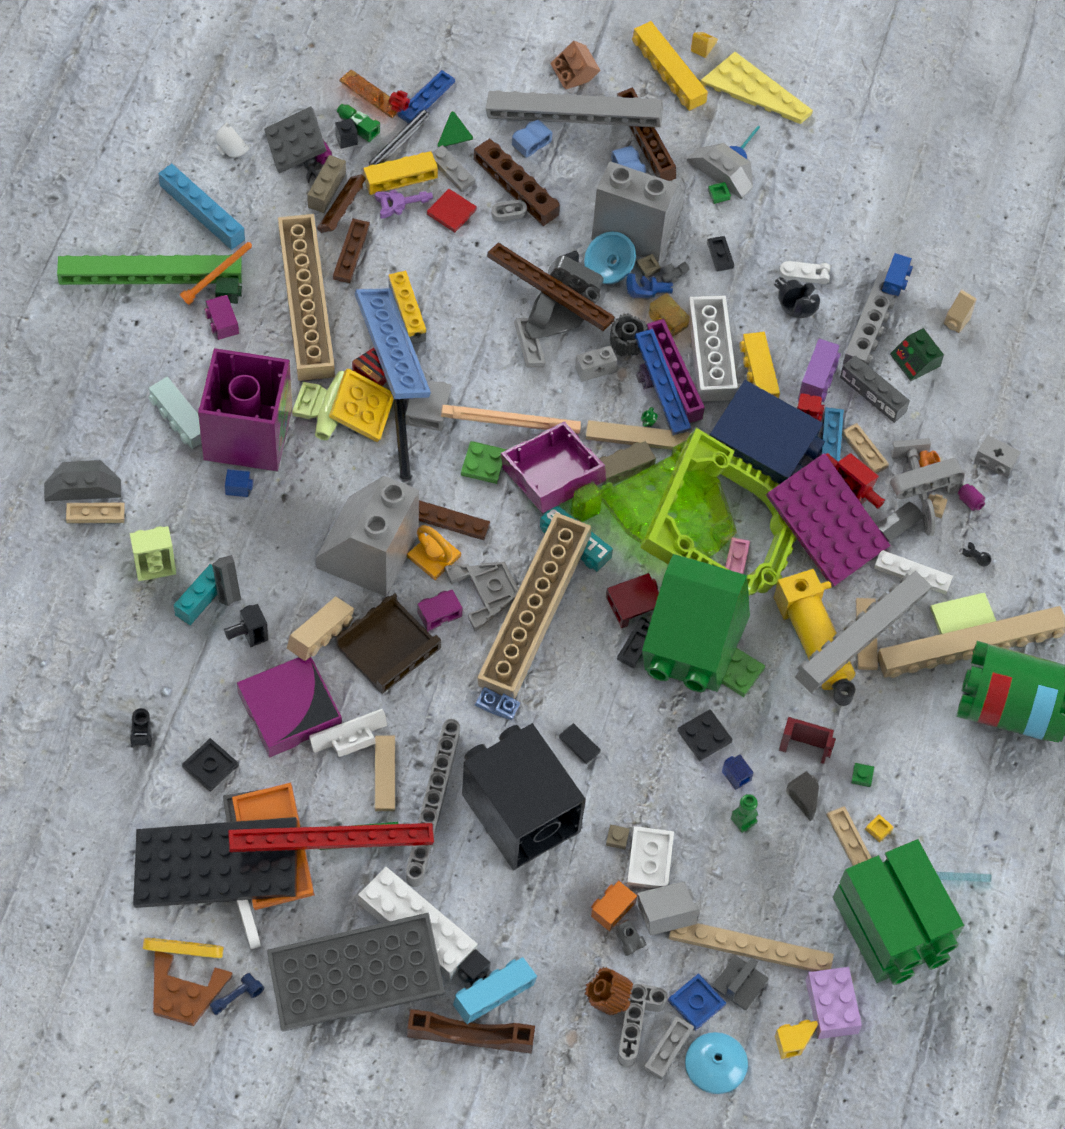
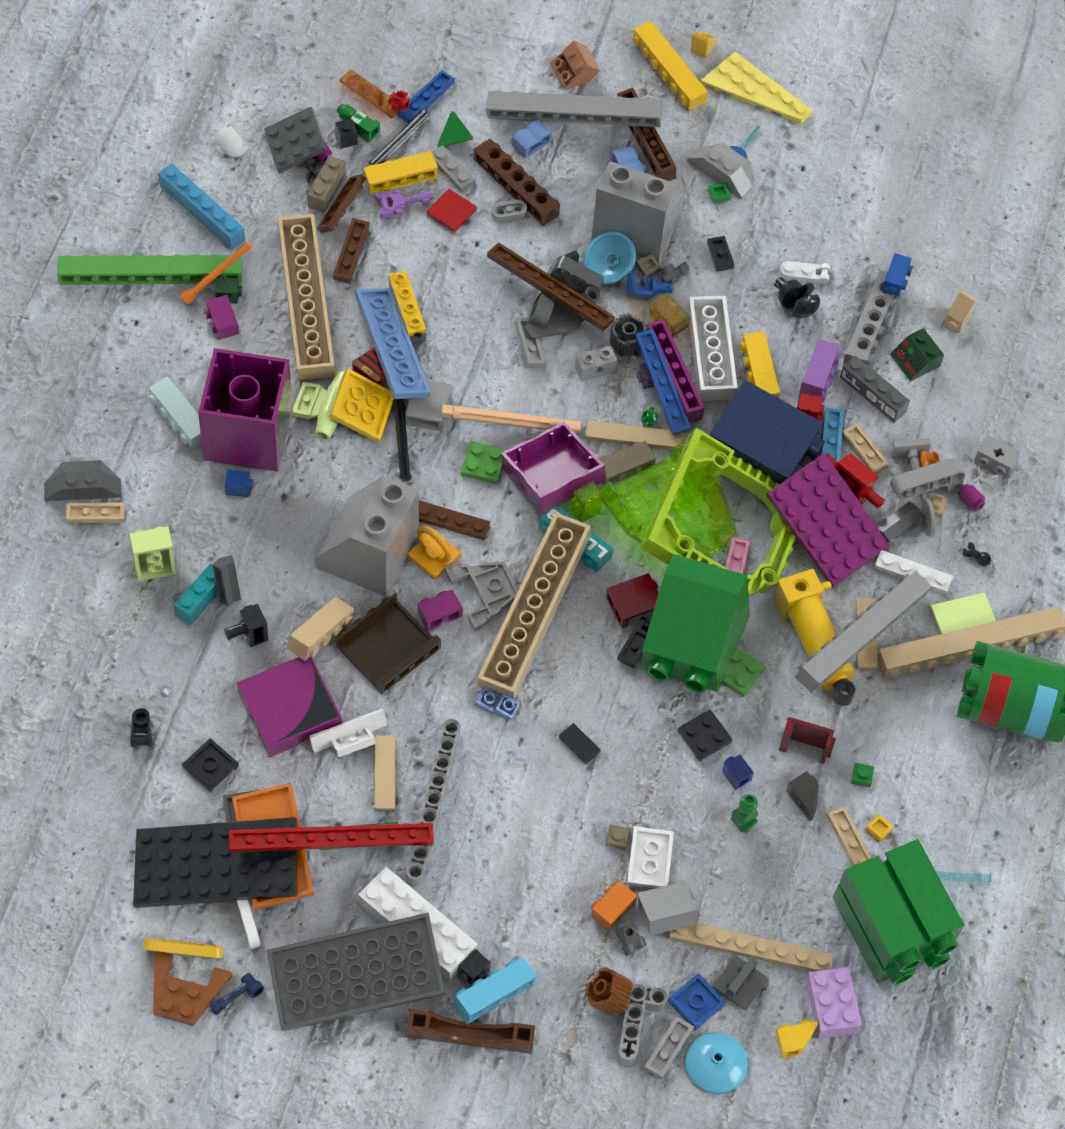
black brick [462,723,586,871] -> none

